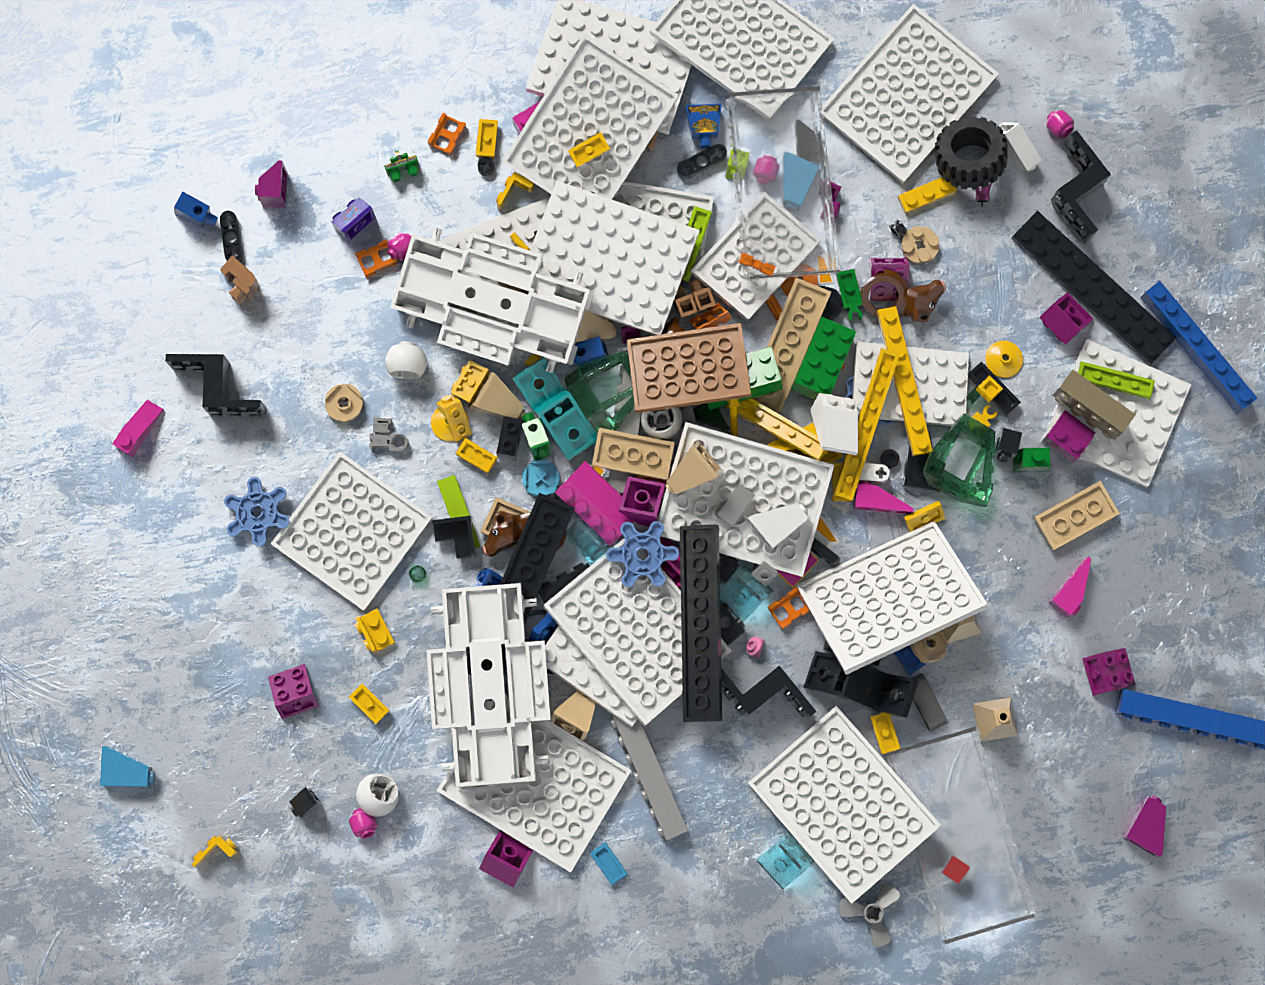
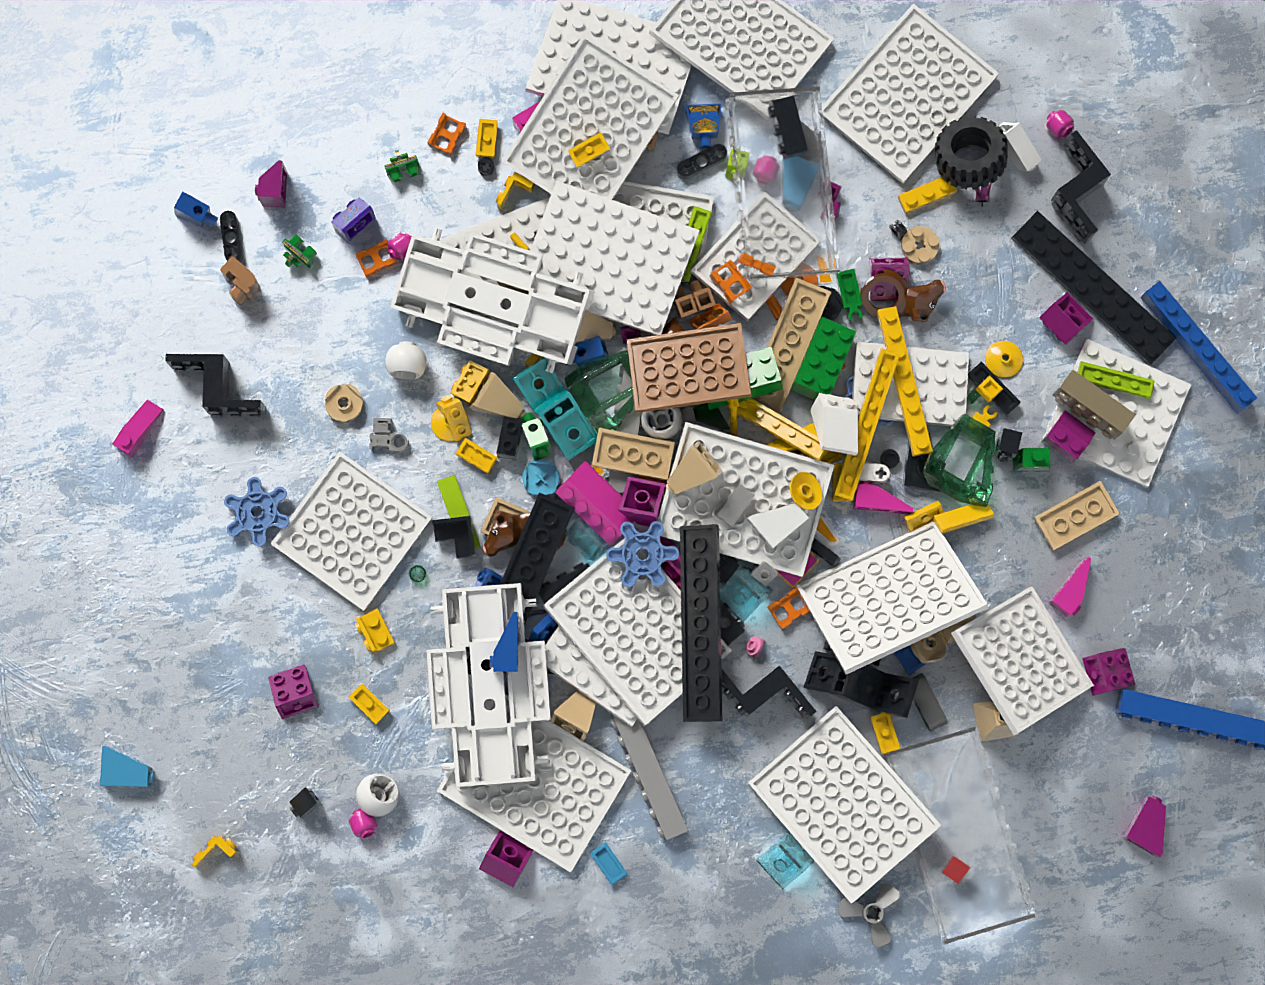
none -> green hips [282,234,317,269]
none -> blue slope [490,612,519,672]
none -> orange piece [709,259,752,304]
none -> black brick [767,95,808,160]
none -> yellow dish [790,472,822,510]
none -> yellow tile [933,500,994,534]
none -> white plate [951,586,1094,735]

